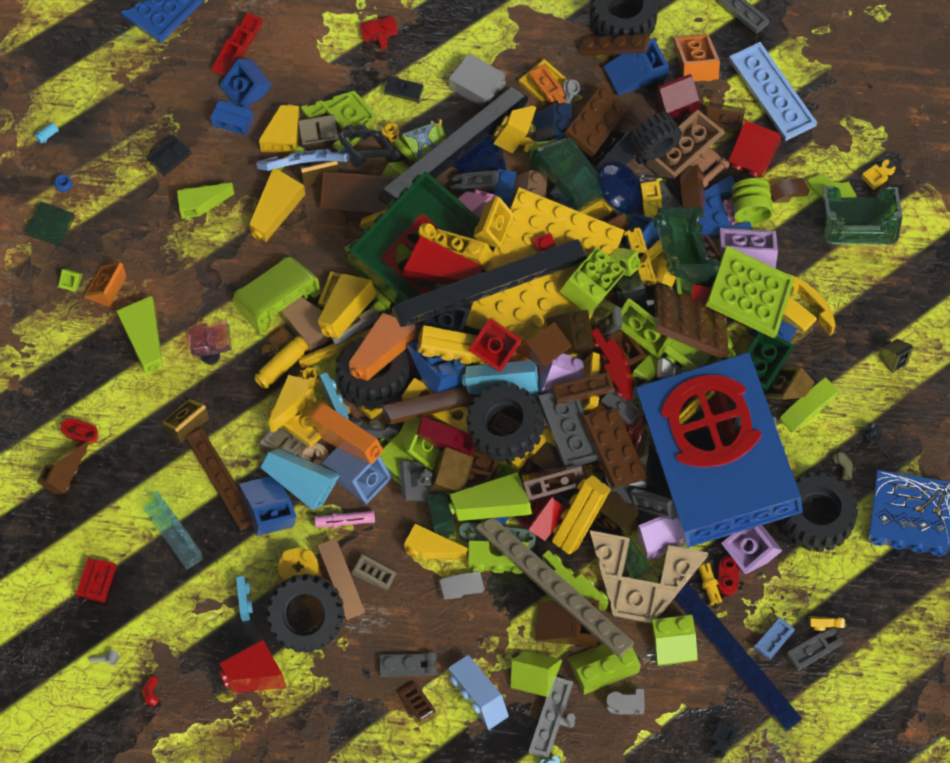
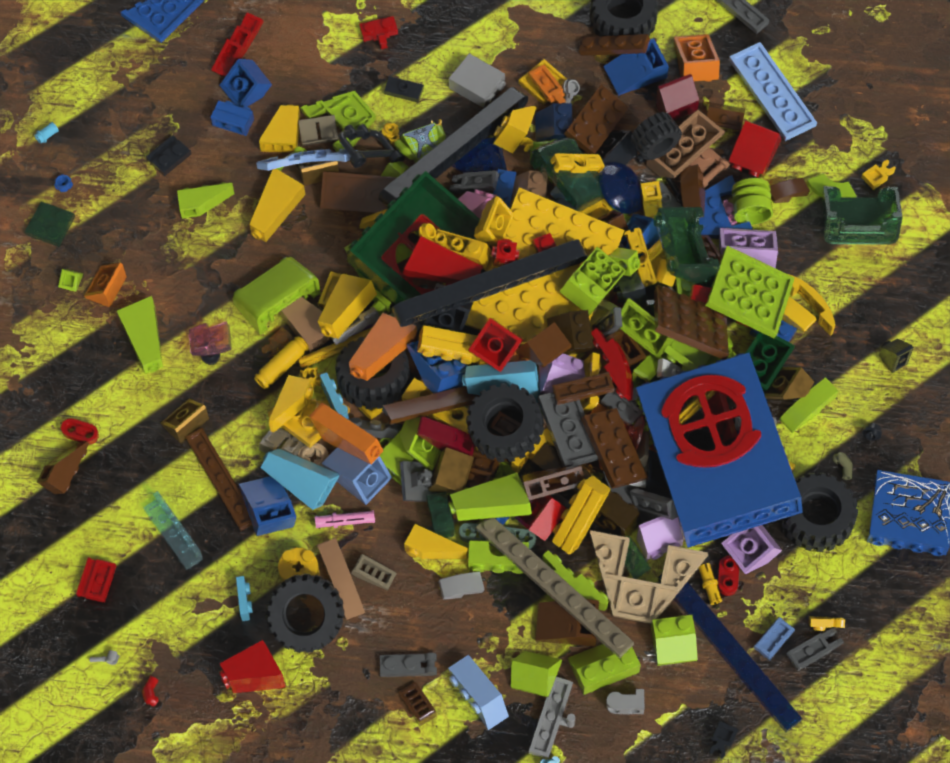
none -> red brick [491,239,519,267]
none -> yellow piece [550,153,605,173]

